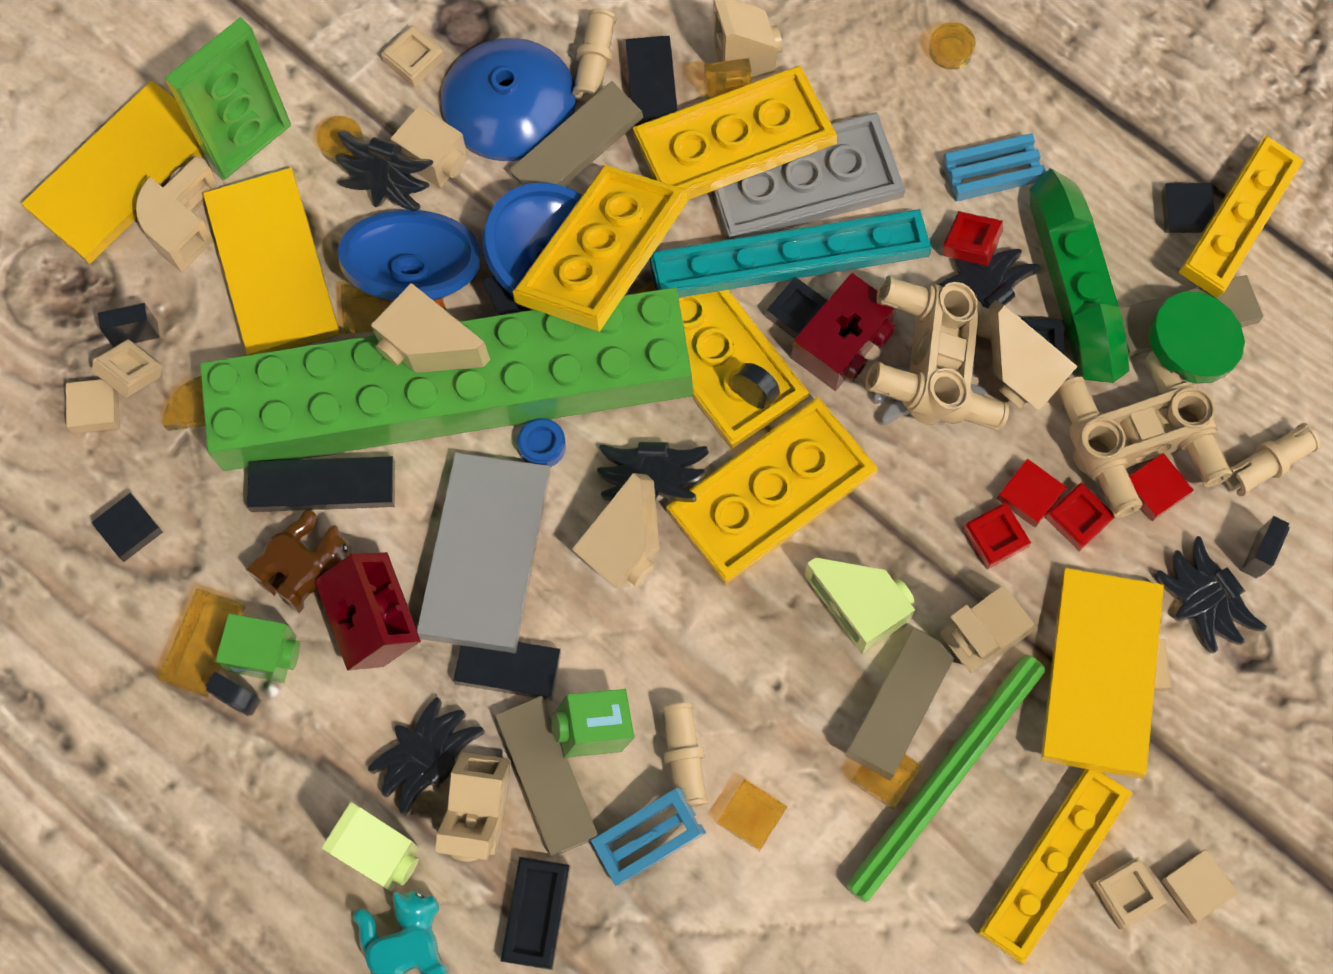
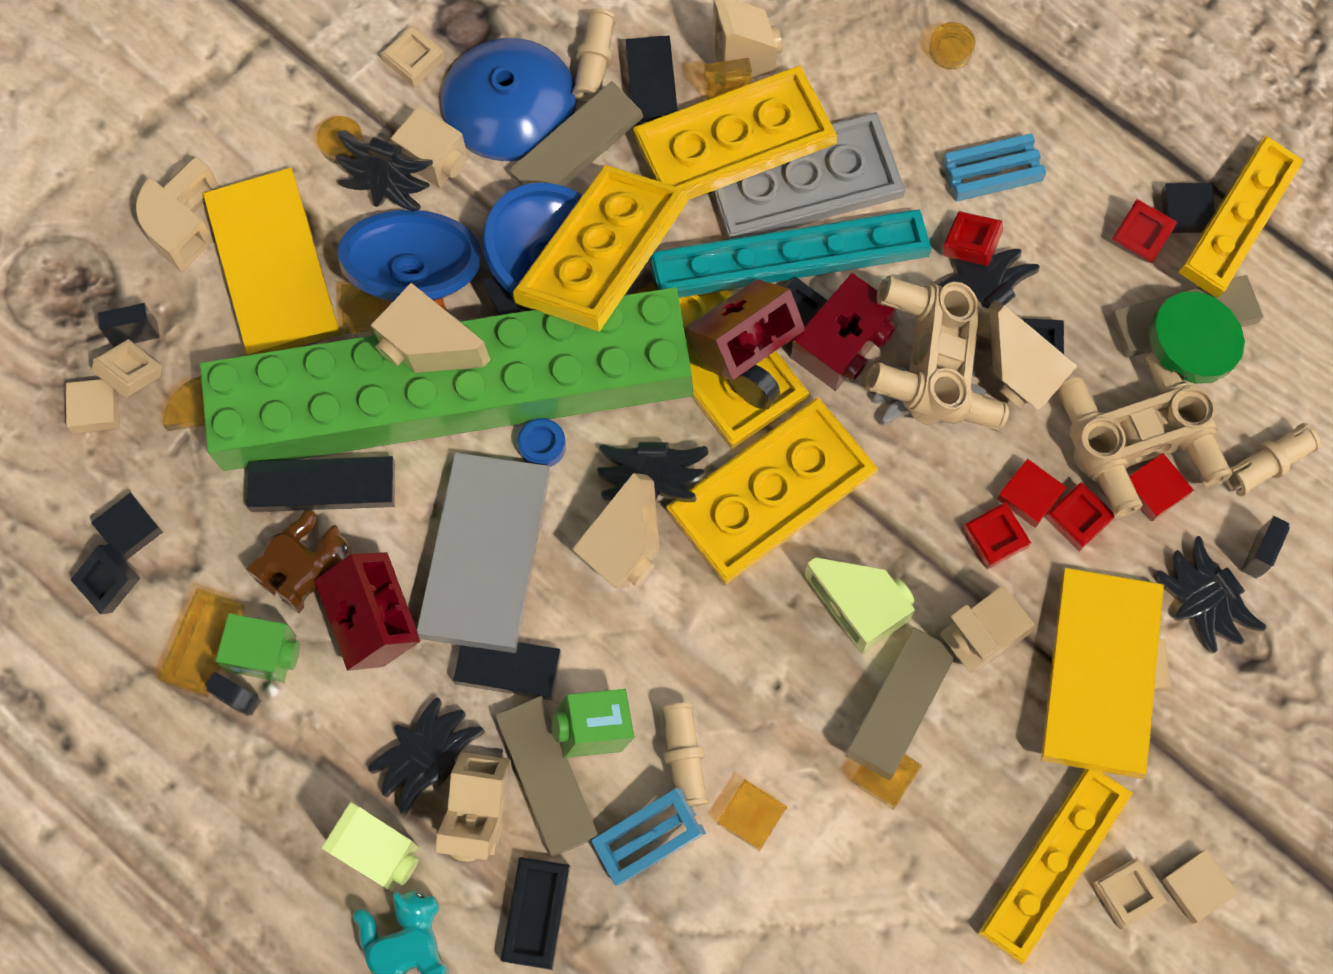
yellow tile [21,80,204,265] -> none
bright green tile [164,17,291,181] -> none
bright green axle [846,654,1045,902] -> none
green brick [1029,168,1130,383] -> none
none -> black tile [70,544,140,614]
none -> brick [684,279,806,381]
none -> red tile [1112,199,1178,263]

